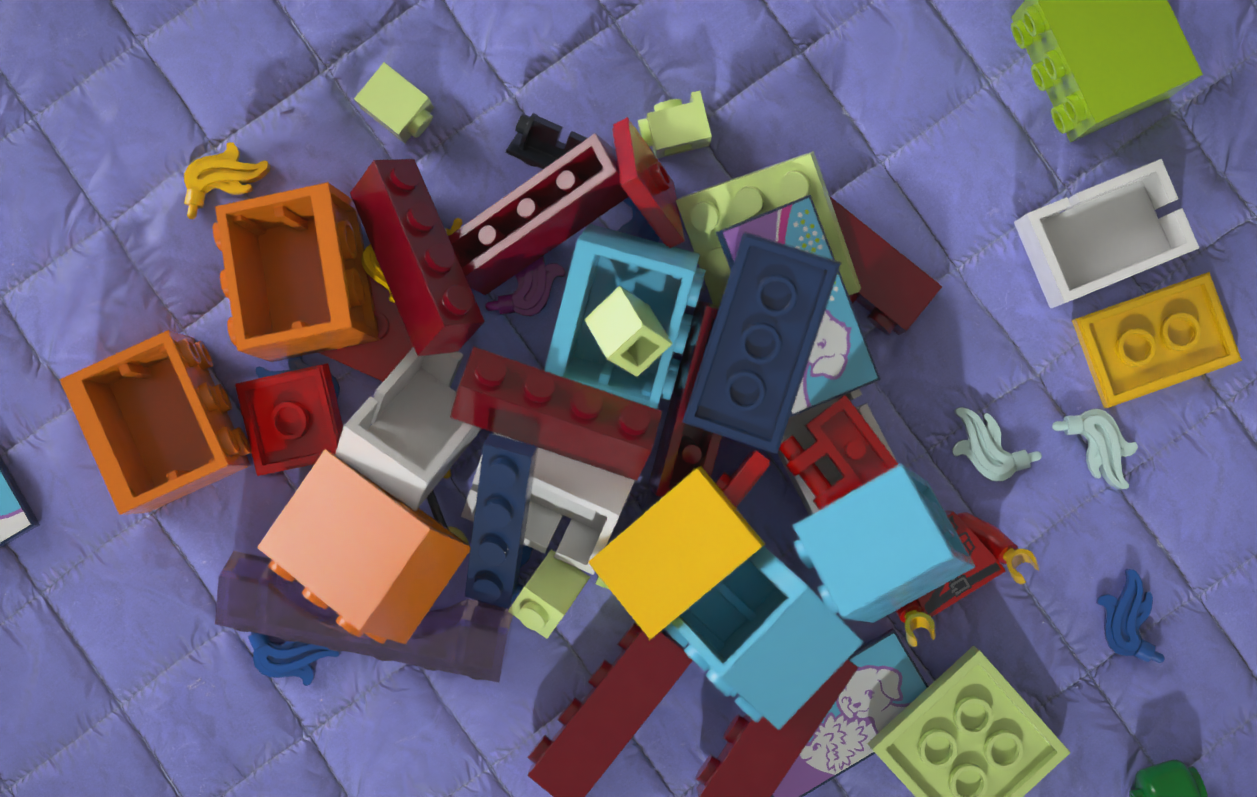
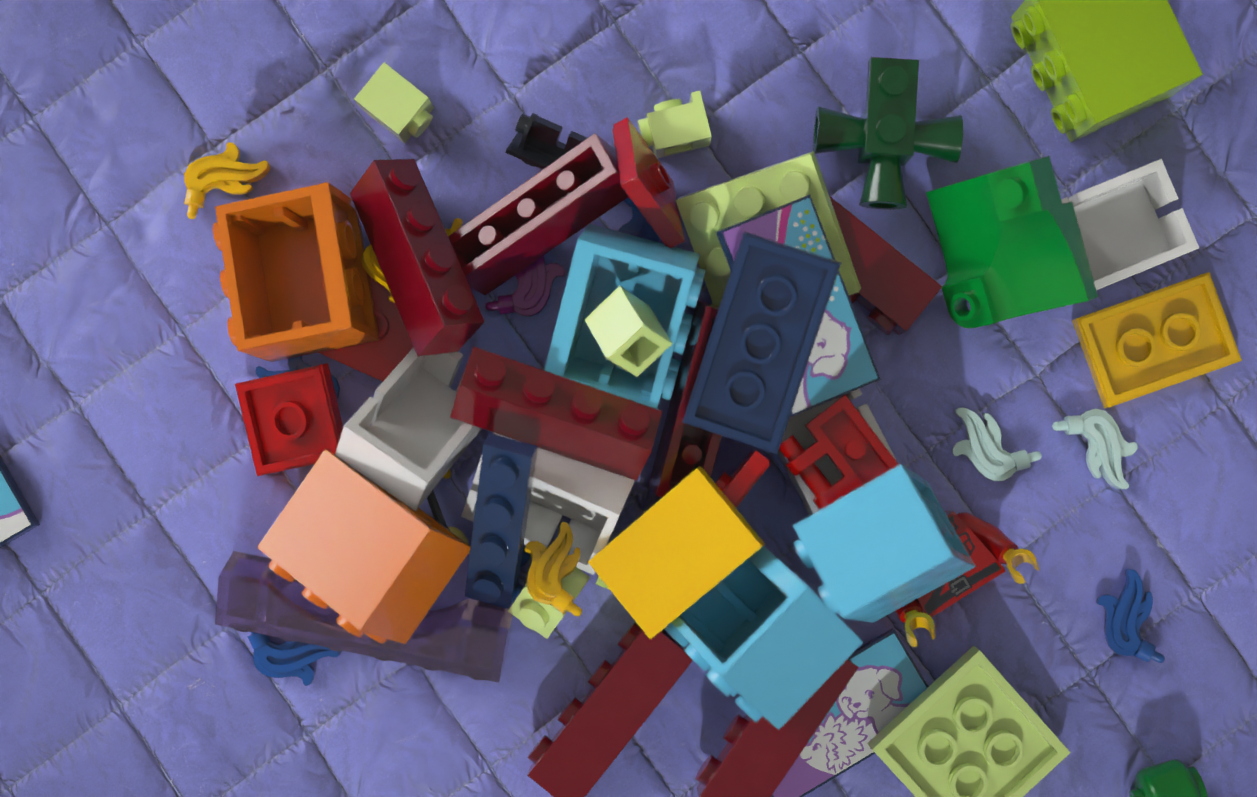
orange container [59,330,251,515] -> none
none -> yellow piece [524,522,582,616]
none -> dark green brick [813,57,963,210]
none -> green slope [926,156,1098,329]

